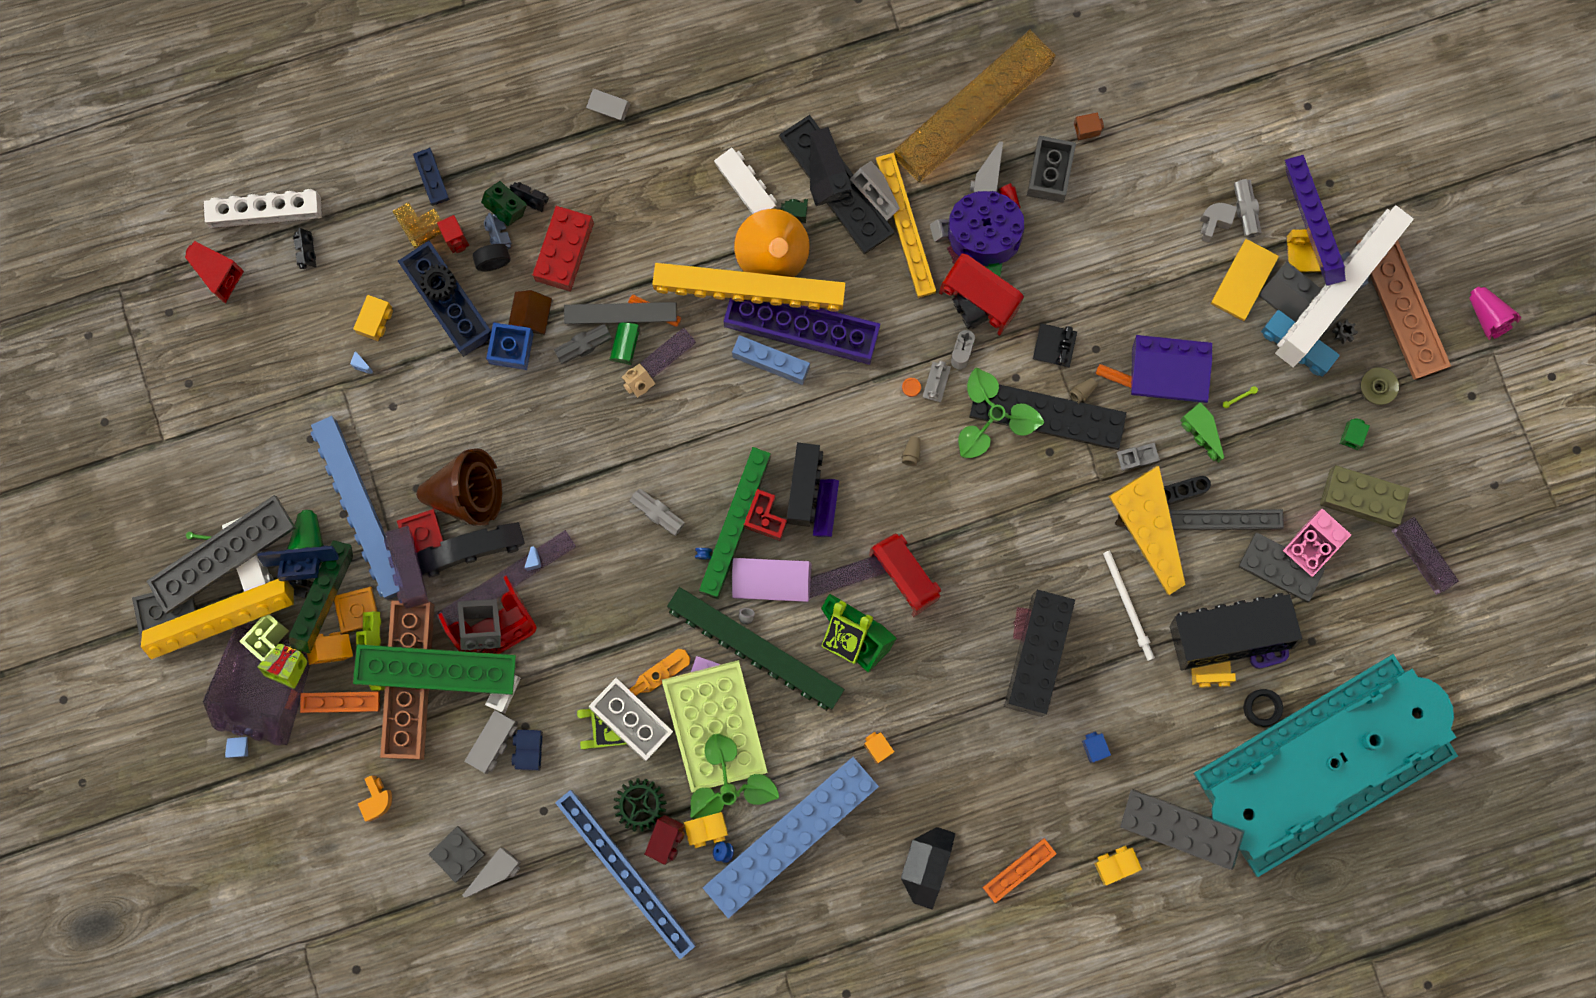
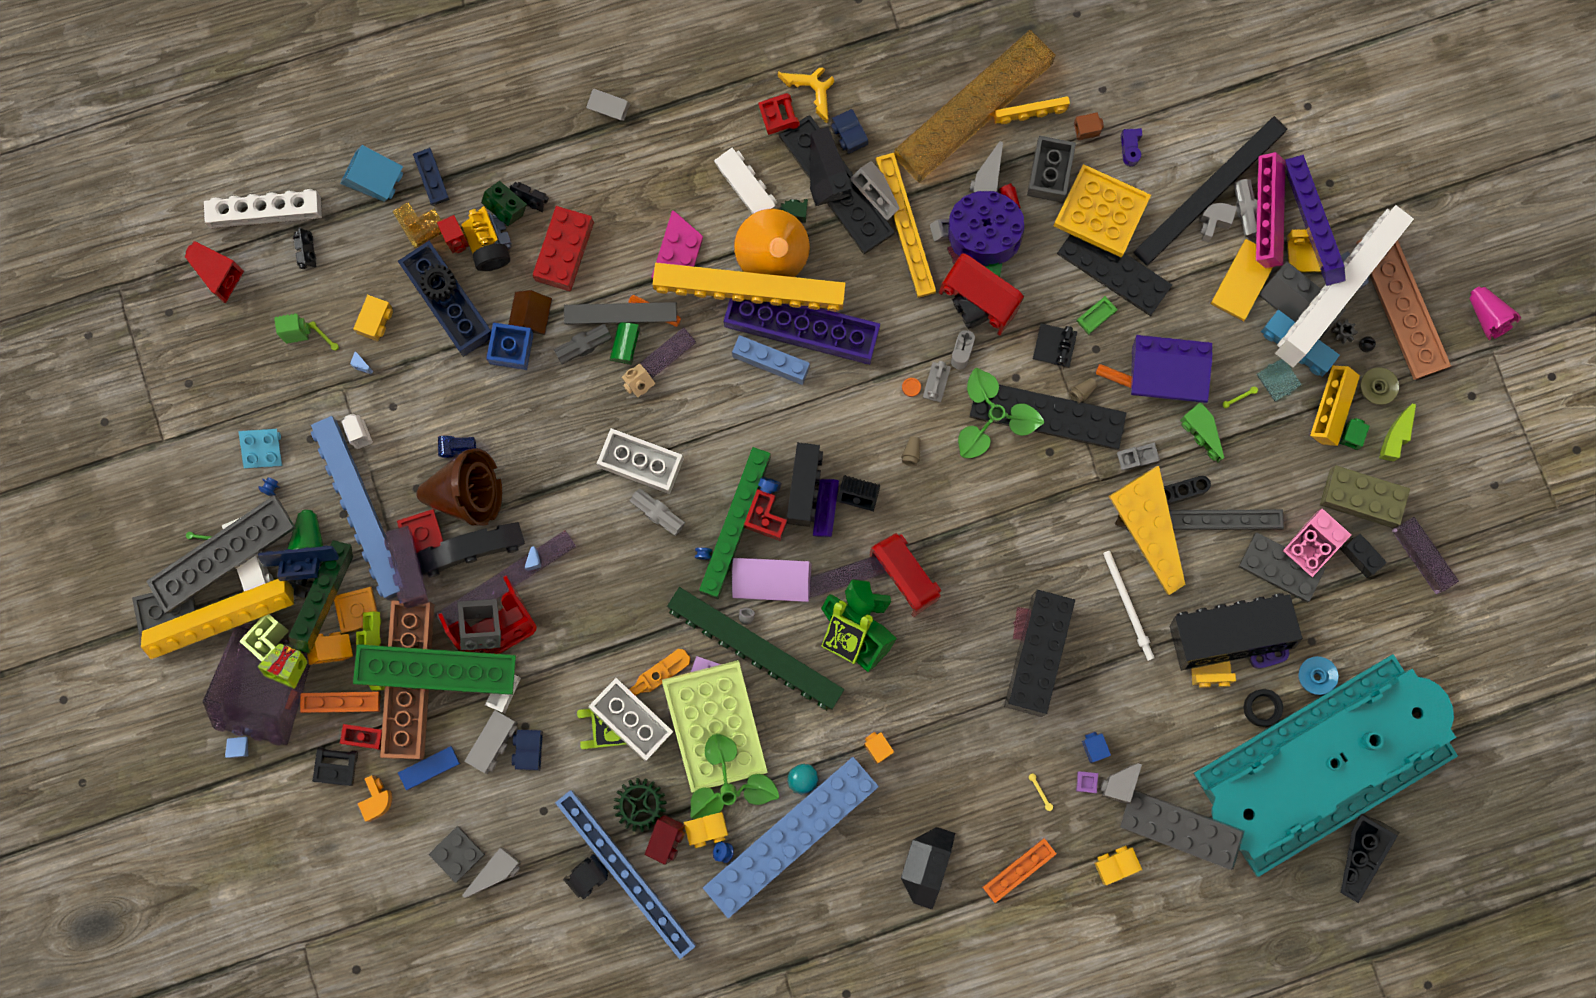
none -> medium azure hinge [238,429,282,468]
none -> blue wheel [258,477,280,496]
none -> bright green brick [274,313,311,344]
none -> lime hinge [309,321,339,351]
none -> black plate [312,747,358,786]
none -> dark azure slope [340,145,403,202]
none -> red brick [340,724,382,750]
none -> white brick [342,414,373,449]
none -> blue tile [398,746,460,790]
none -> clear blue piece [438,436,476,458]
none -> yellow hinge [461,206,498,253]
none -> black brick [563,853,609,900]
none -> white brick [597,428,684,494]
none -> dark pink wing [651,211,703,280]
none -> red plate [758,93,800,135]
none -> blue plate [758,477,782,494]
none -> yellow piece [778,68,834,123]
none -> teal hair [787,763,819,795]
none -> dark blue brick [830,109,868,154]
none -> black brick [837,475,880,512]
none -> green brick [845,579,891,617]
none -> yellow plate [994,96,1070,124]
none -> light yellow hinge [1029,773,1053,811]
none -> yellow plate [1053,164,1151,258]
none -> black plate [1057,234,1172,317]
none -> bright green tile [1076,296,1118,335]
none -> medium lavender plate [1076,771,1098,793]
none -> light grey slope [1100,763,1142,803]
none -> dark purple leg [1121,128,1142,167]
none -> black beam [1133,116,1288,266]
none -> dark pink brick [1256,152,1285,268]
none -> clear light blue piece [1256,359,1302,402]
none -> dark azure dish [1298,656,1339,695]
none -> yellow brick [1310,365,1360,446]
none -> black brick [1340,534,1387,578]
none -> black wedge [1340,814,1400,903]
none -> black hinge [1359,336,1376,352]
none -> lime slope [1379,404,1416,462]

